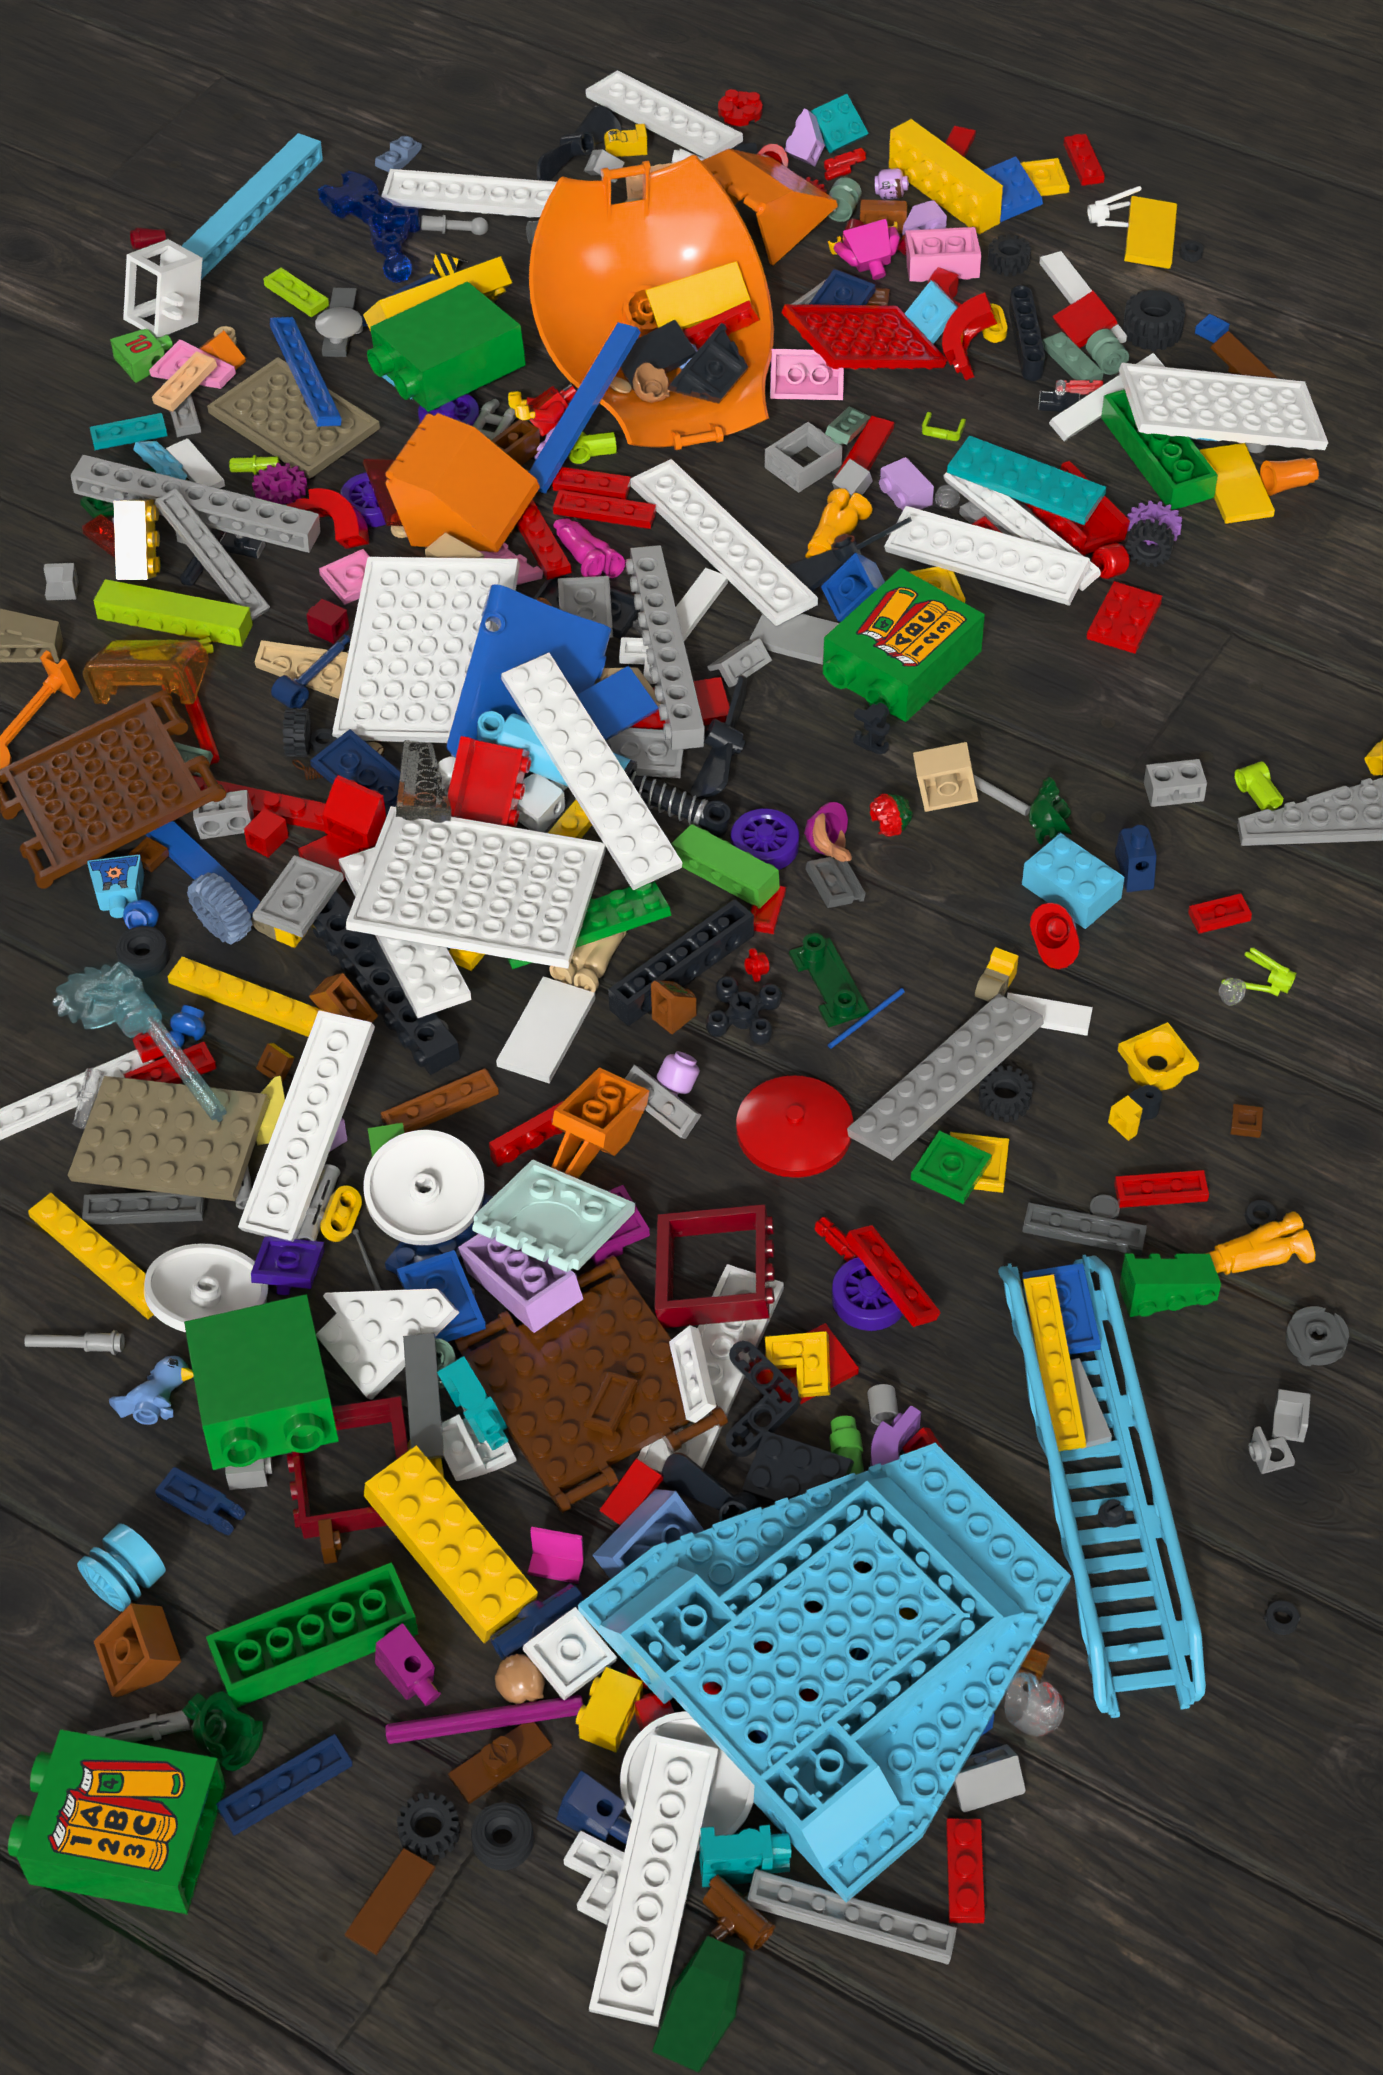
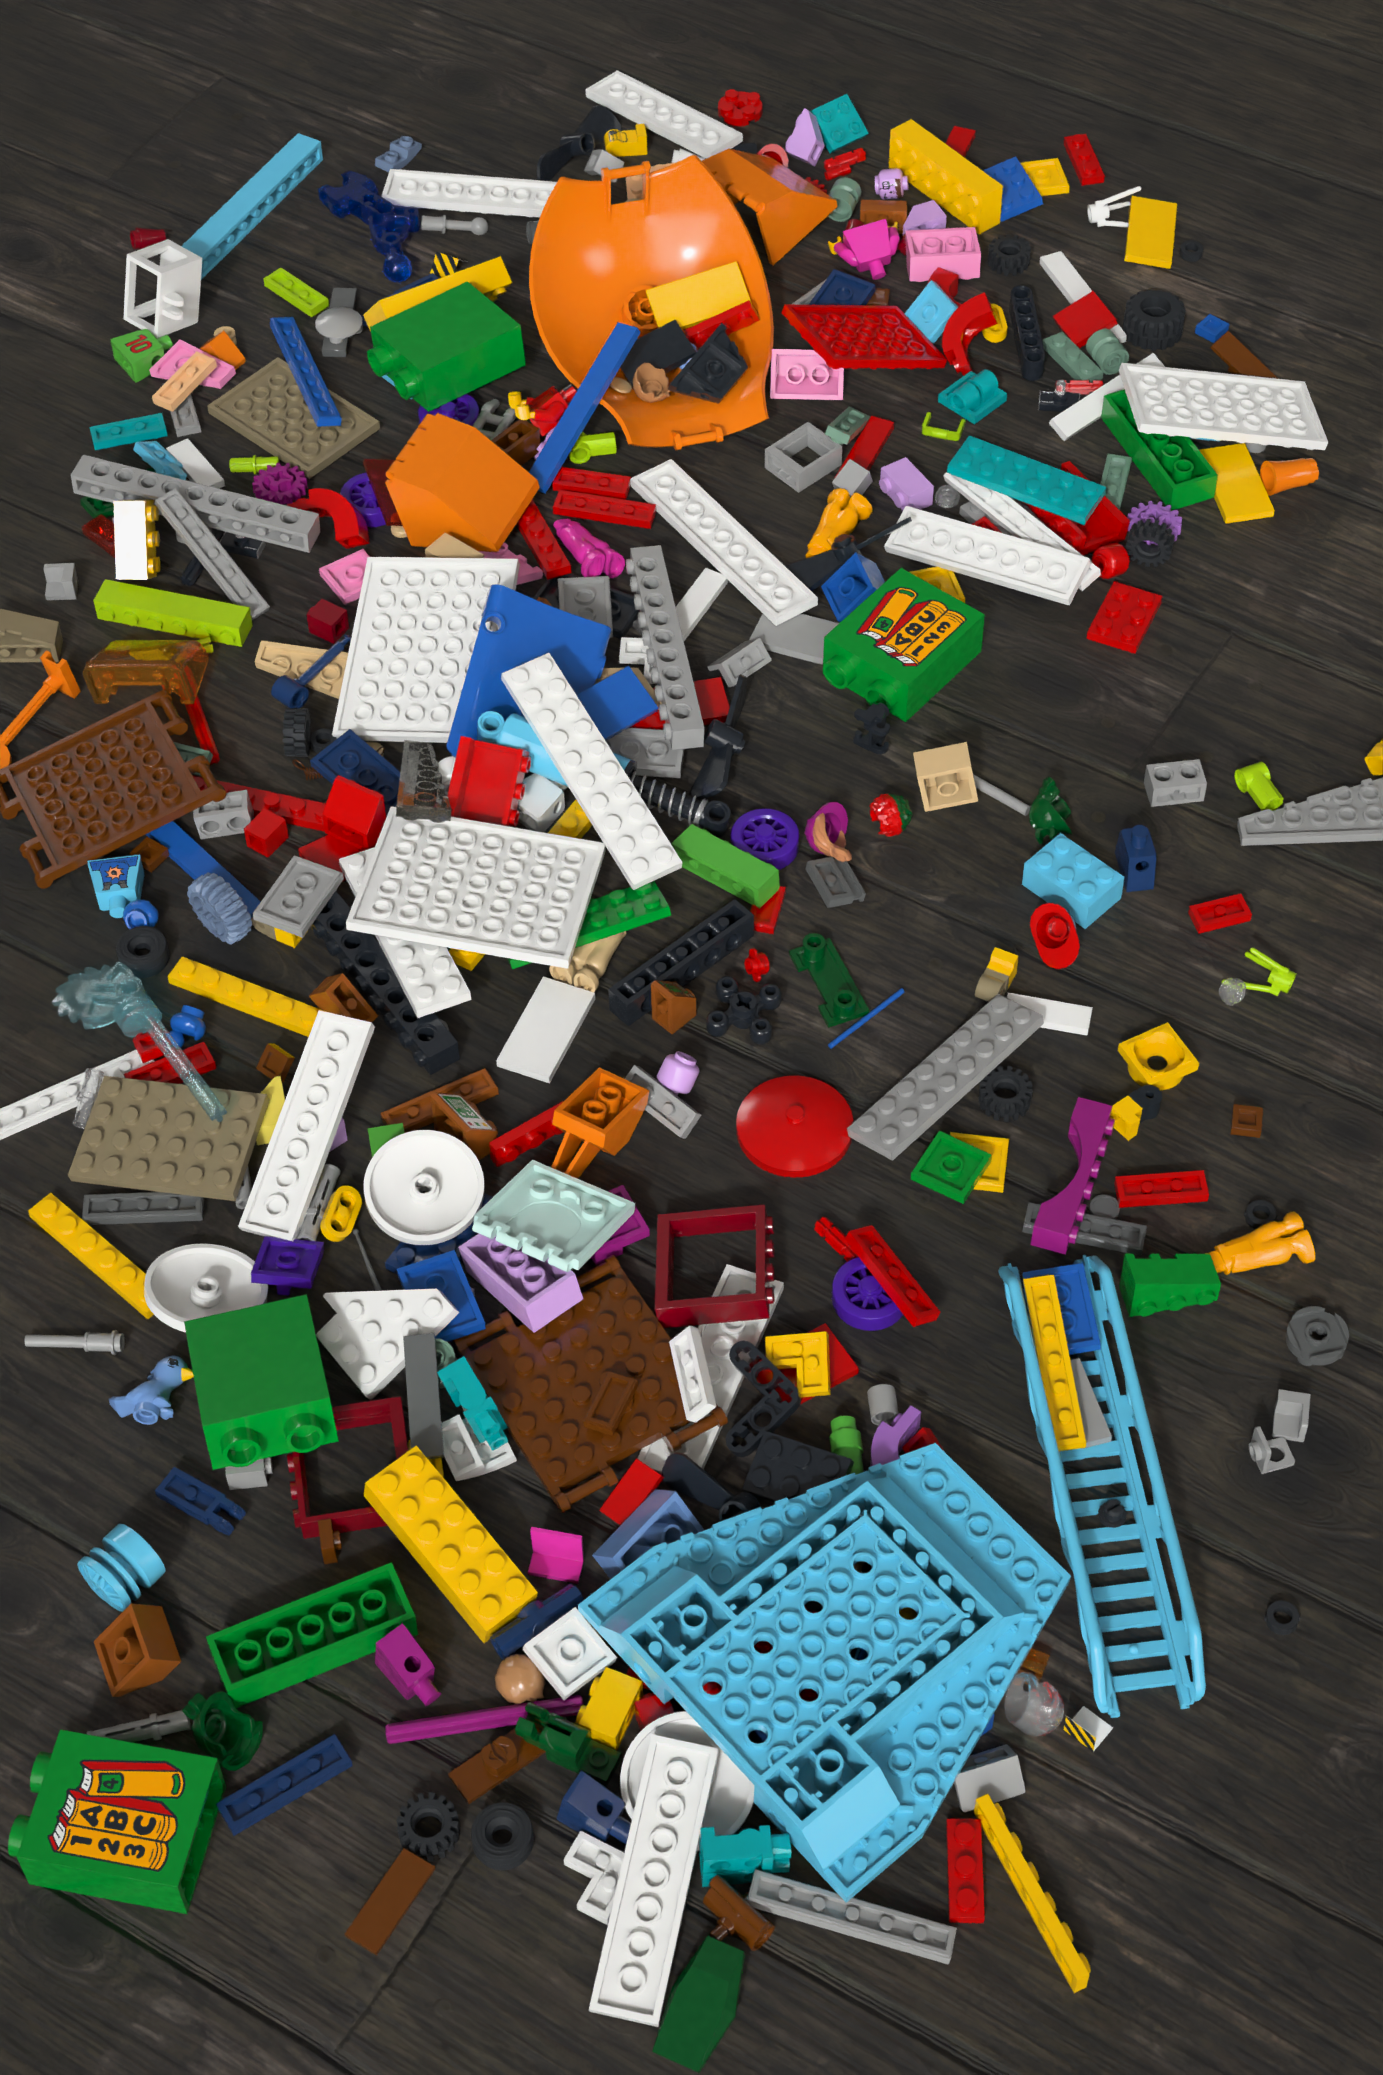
none -> dark orange slope [430,1092,498,1161]
none -> dark green plate [515,1702,622,1787]
none -> teal plate [938,369,1007,424]
none -> yellow plate [974,1794,1091,1993]
none -> magenta arch [1031,1097,1115,1255]
none -> white sticker [1063,1706,1113,1752]
none -> sand green tile [1100,454,1132,510]

